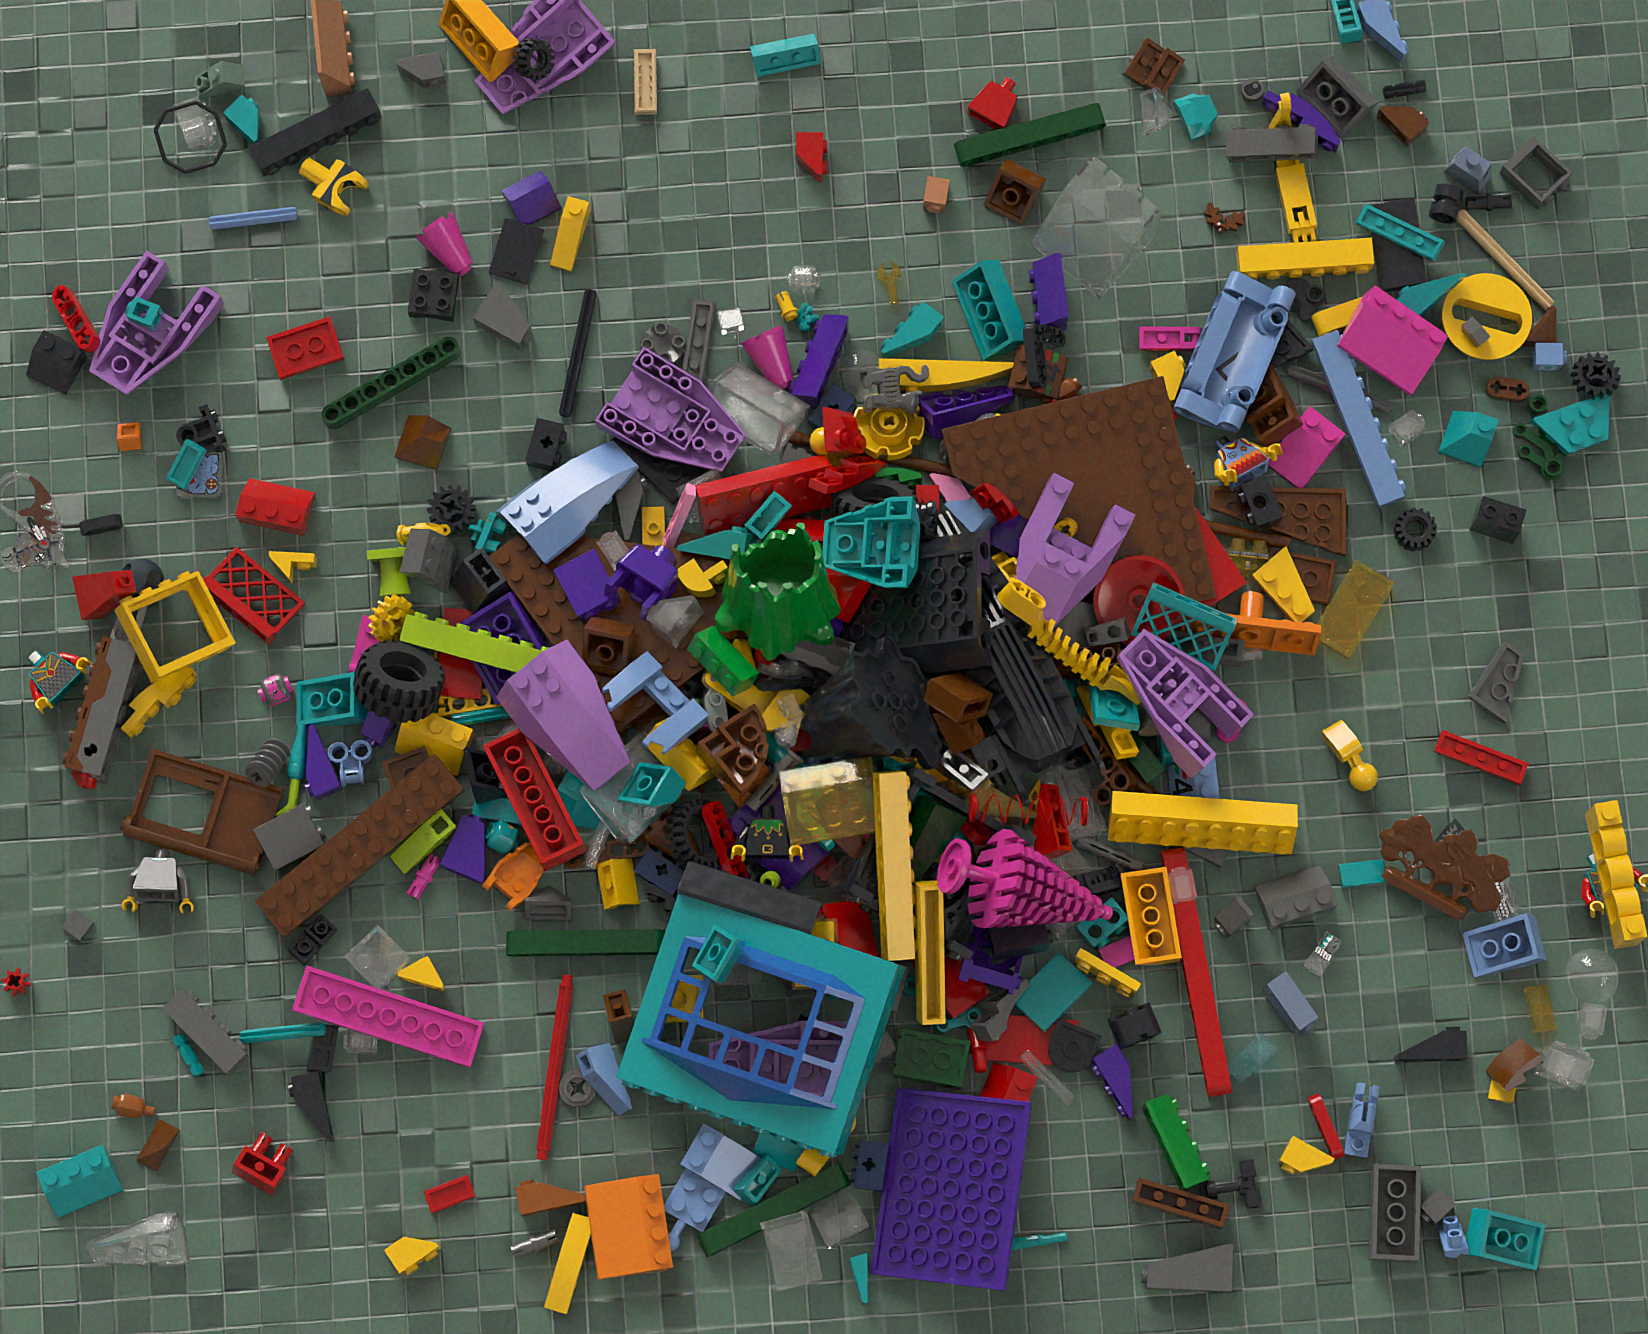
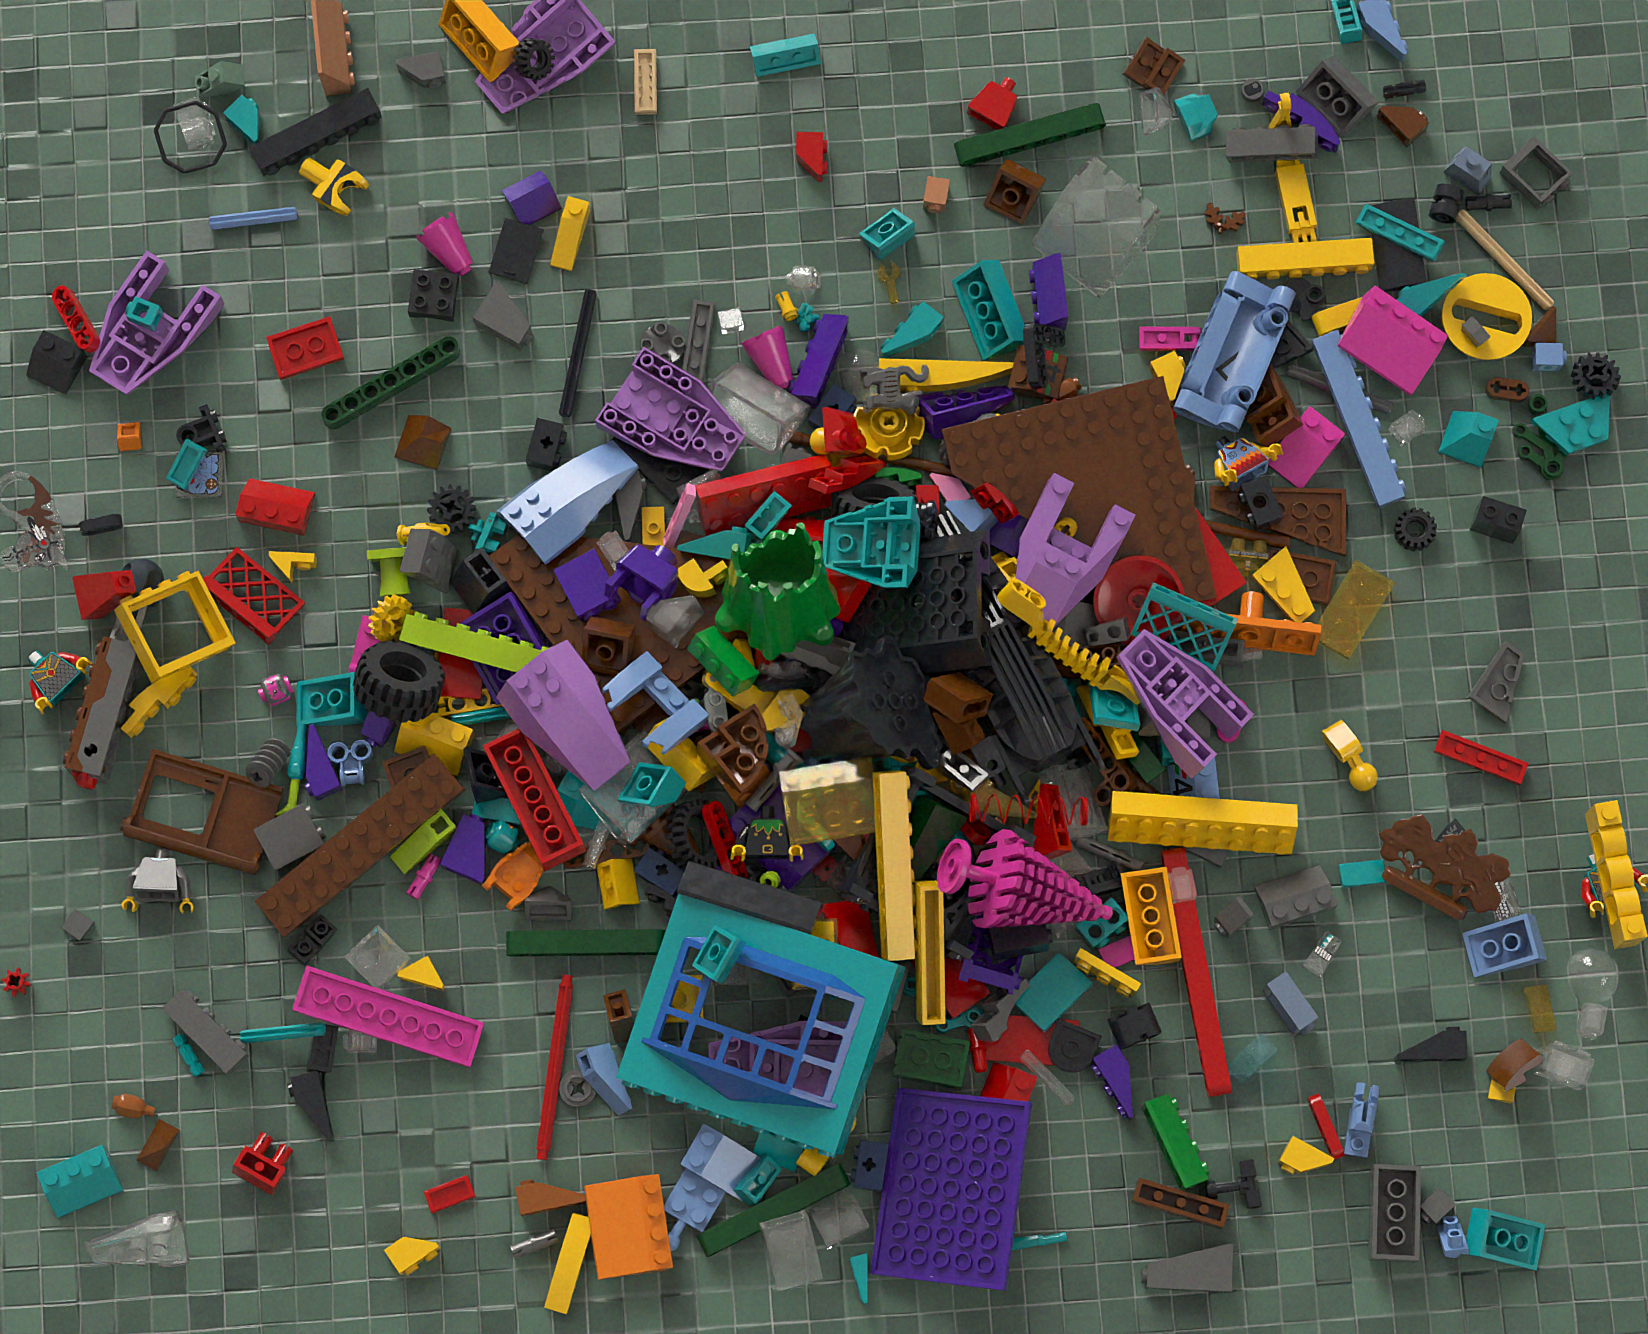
none -> teal slope [859,208,915,261]

